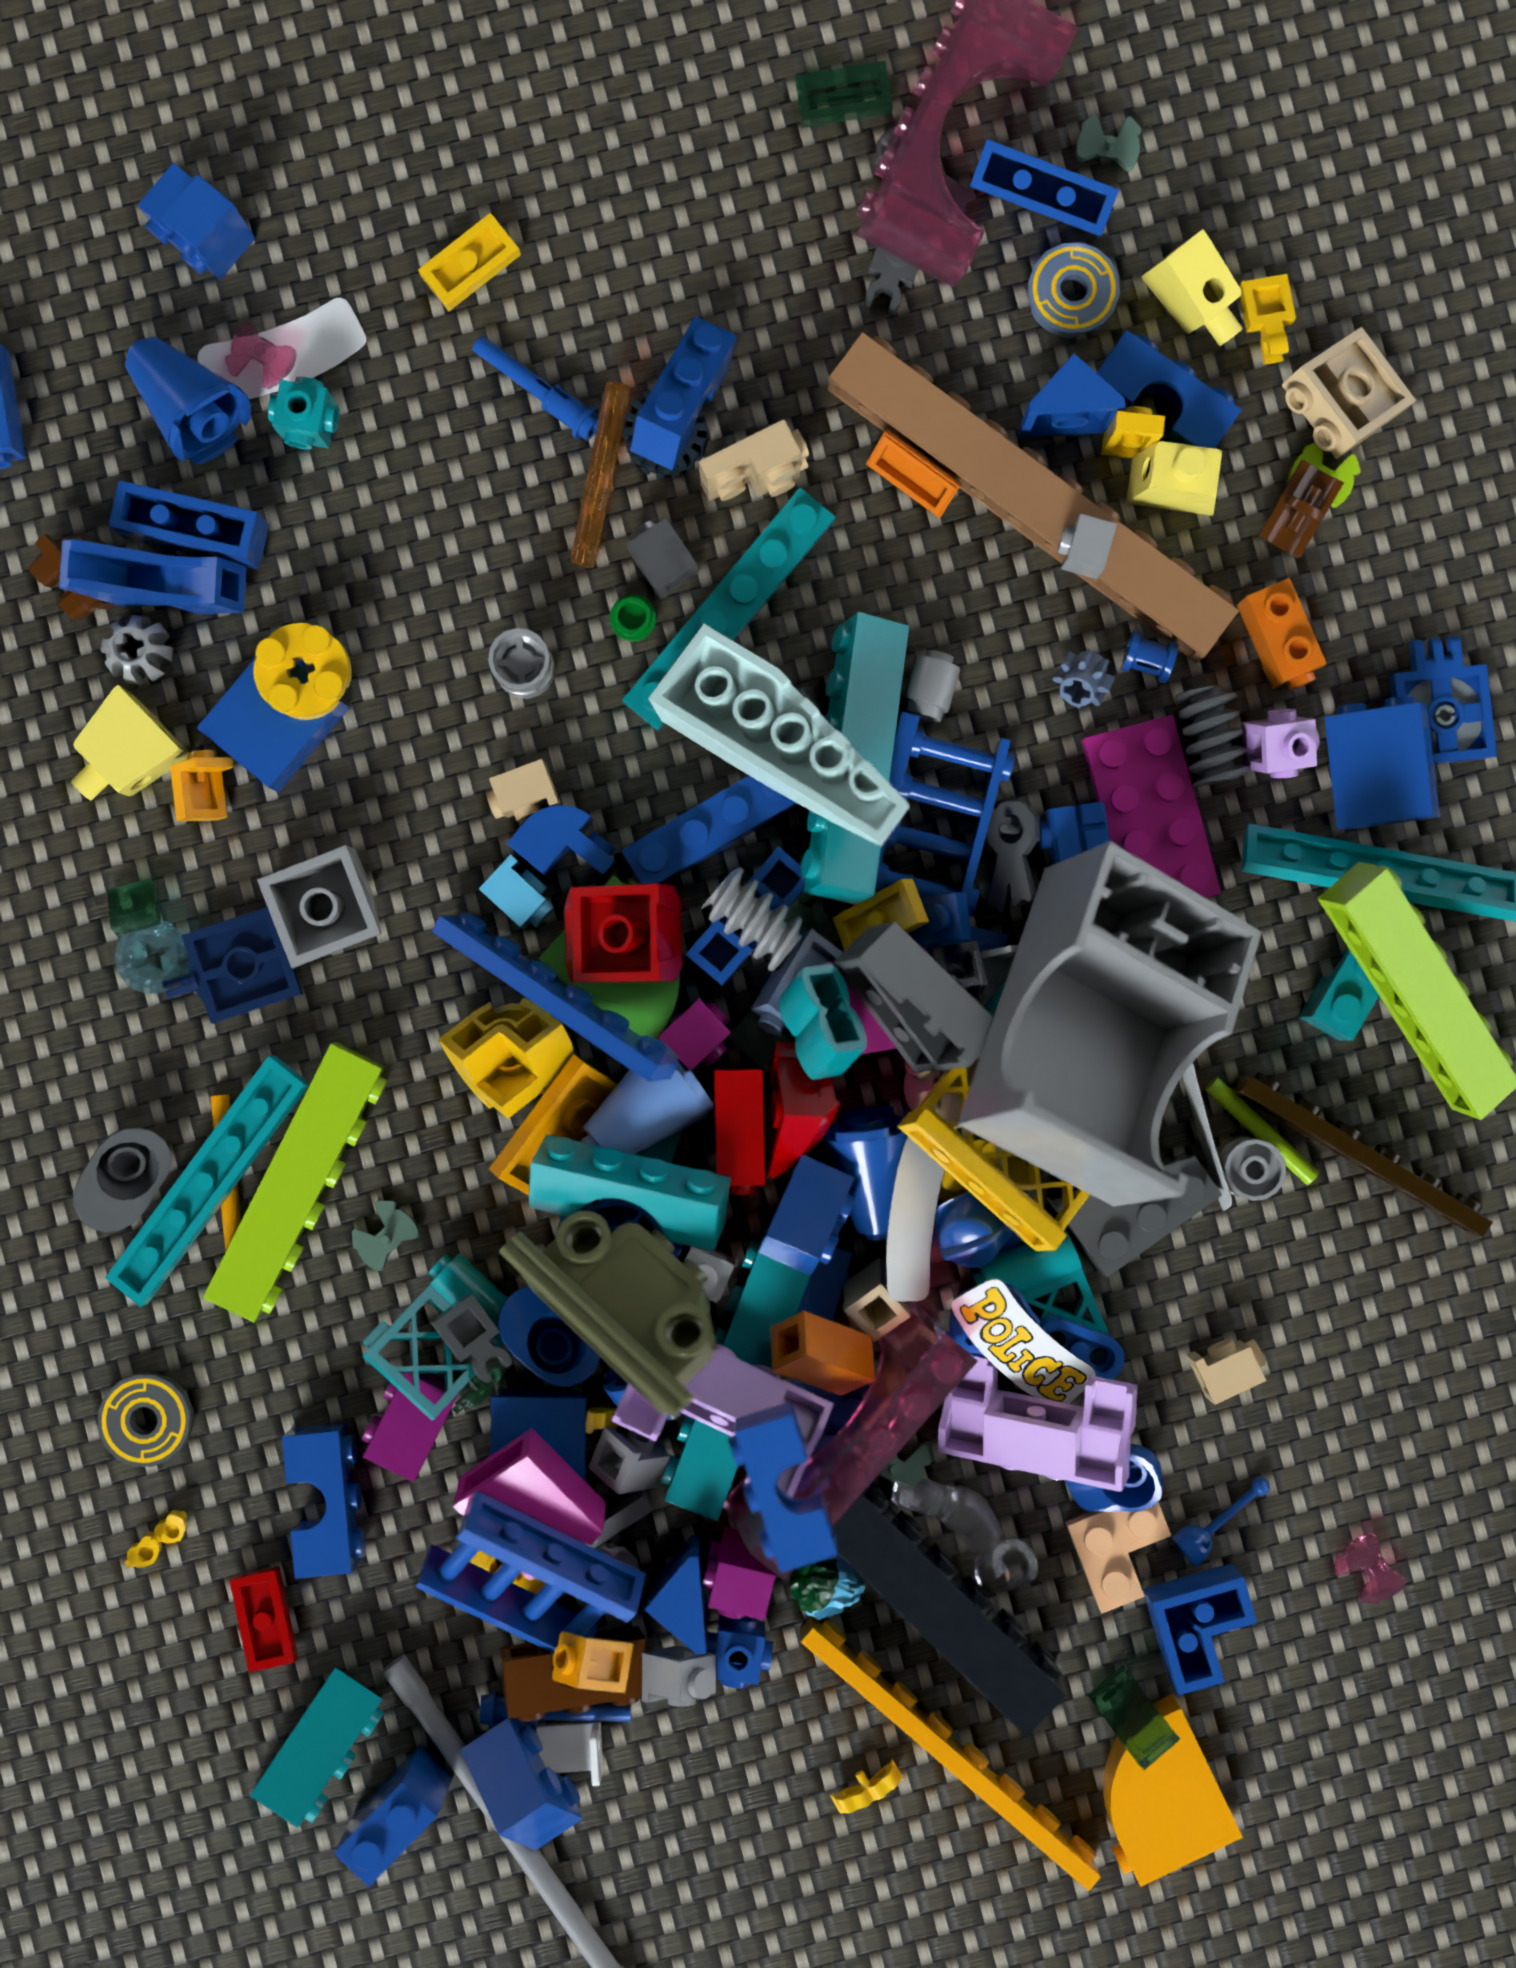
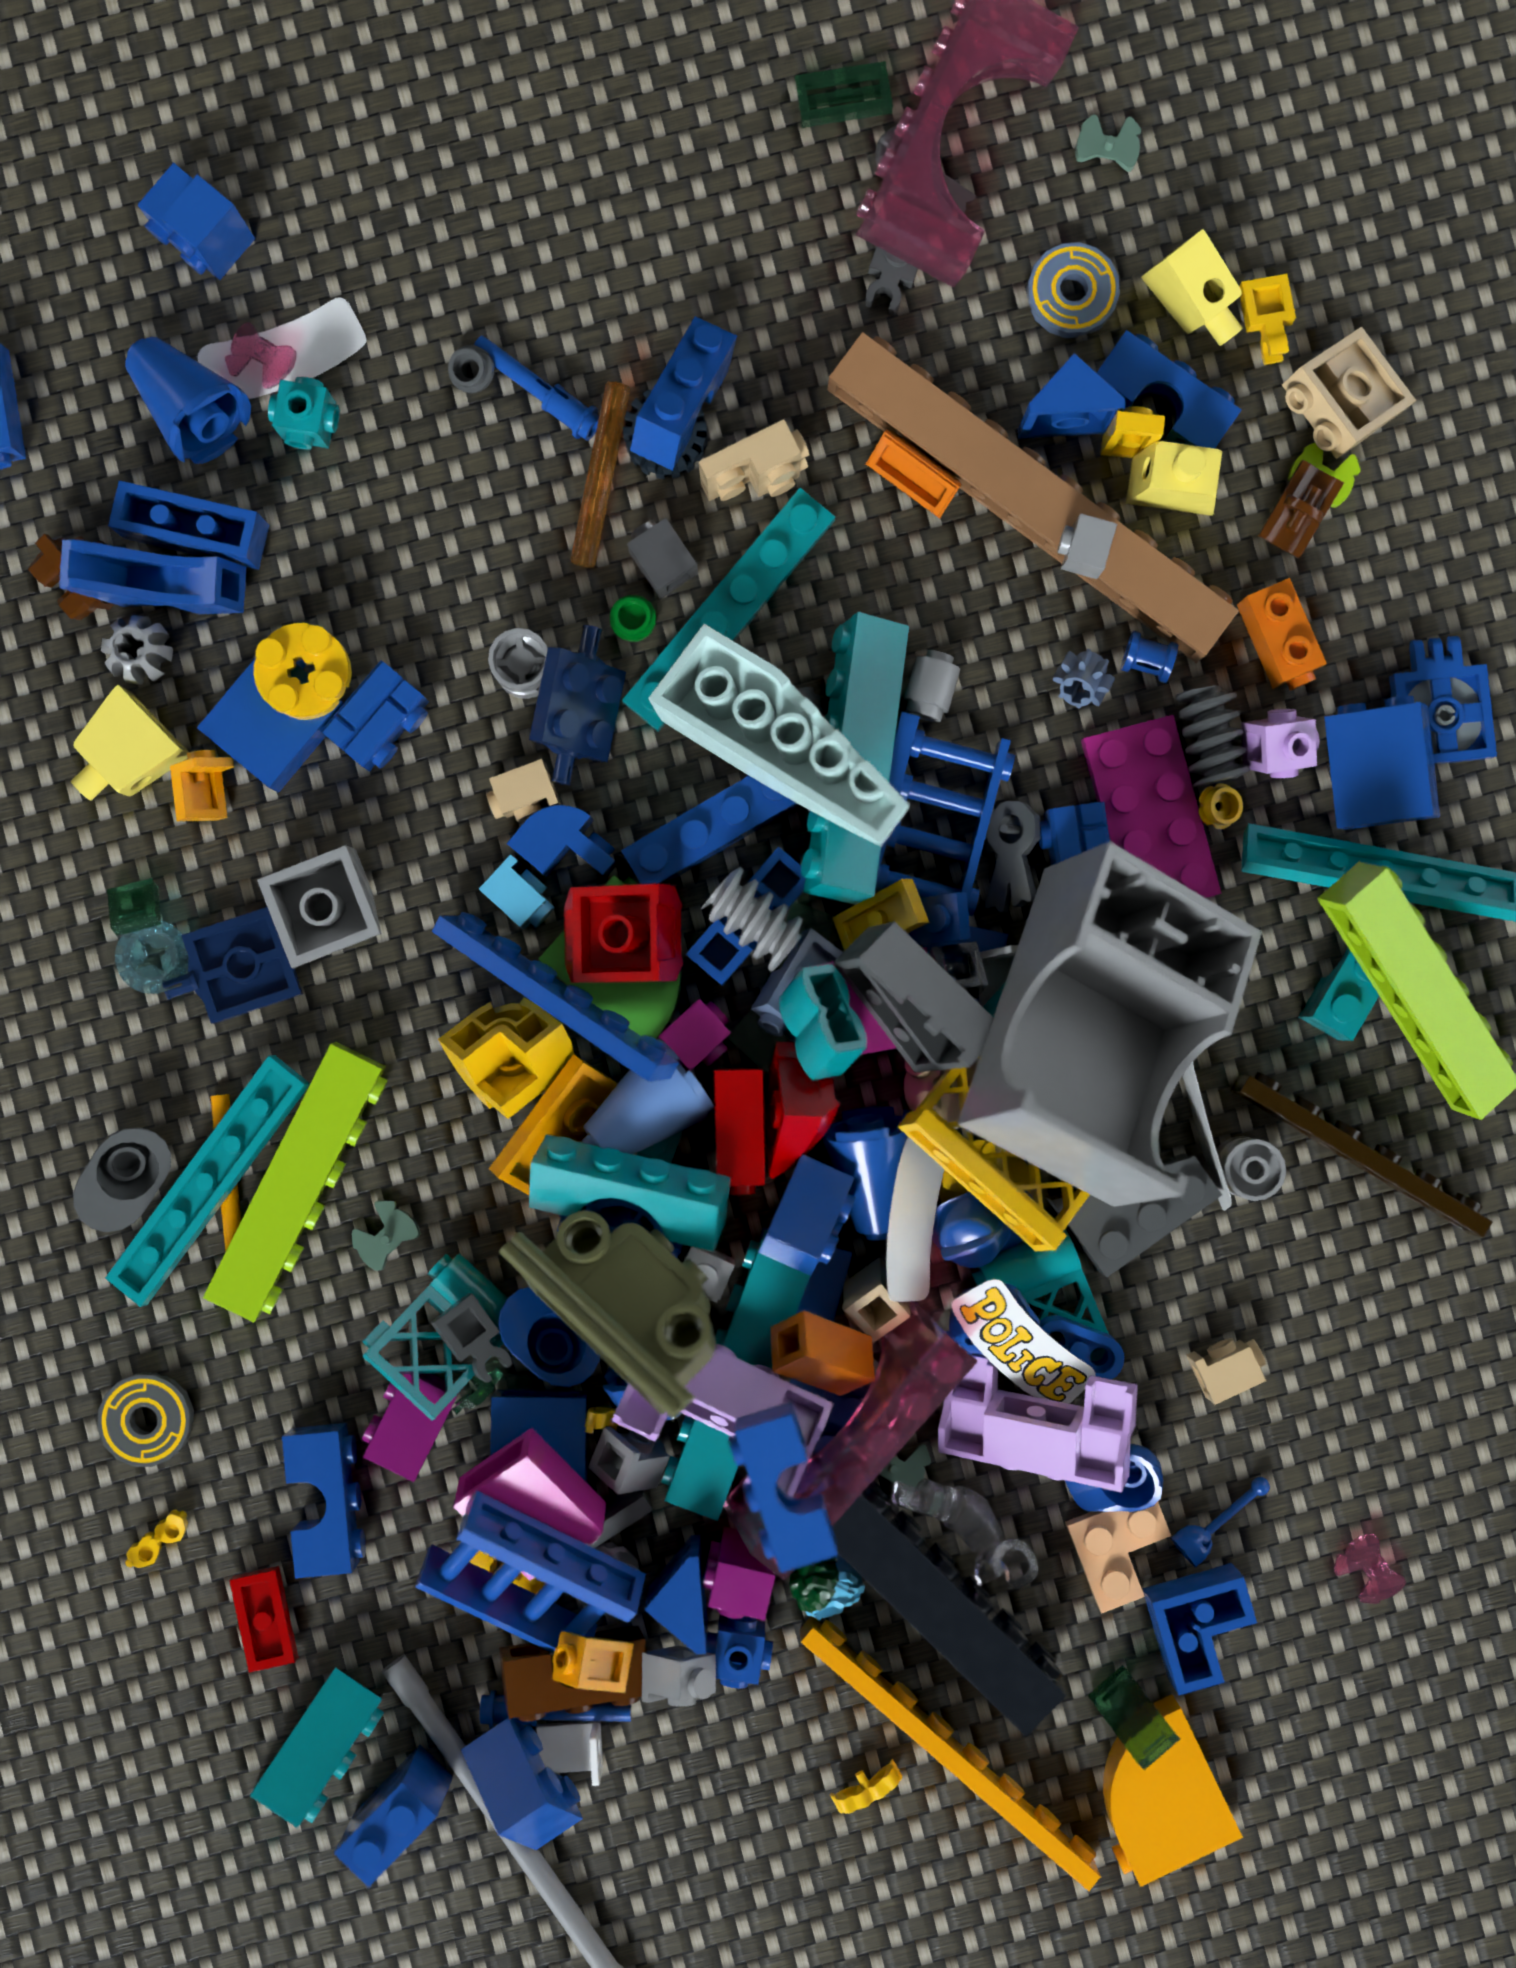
yellow plate [418,213,521,311] -> none
blue brick [969,139,1119,236] -> none
lime bar [1204,1077,1320,1185] -> none
none -> blue brick [321,660,429,772]
none -> dark grey plate [448,345,494,393]
none -> dark blue plate [529,625,626,785]
none -> yellow plate [1198,783,1243,829]

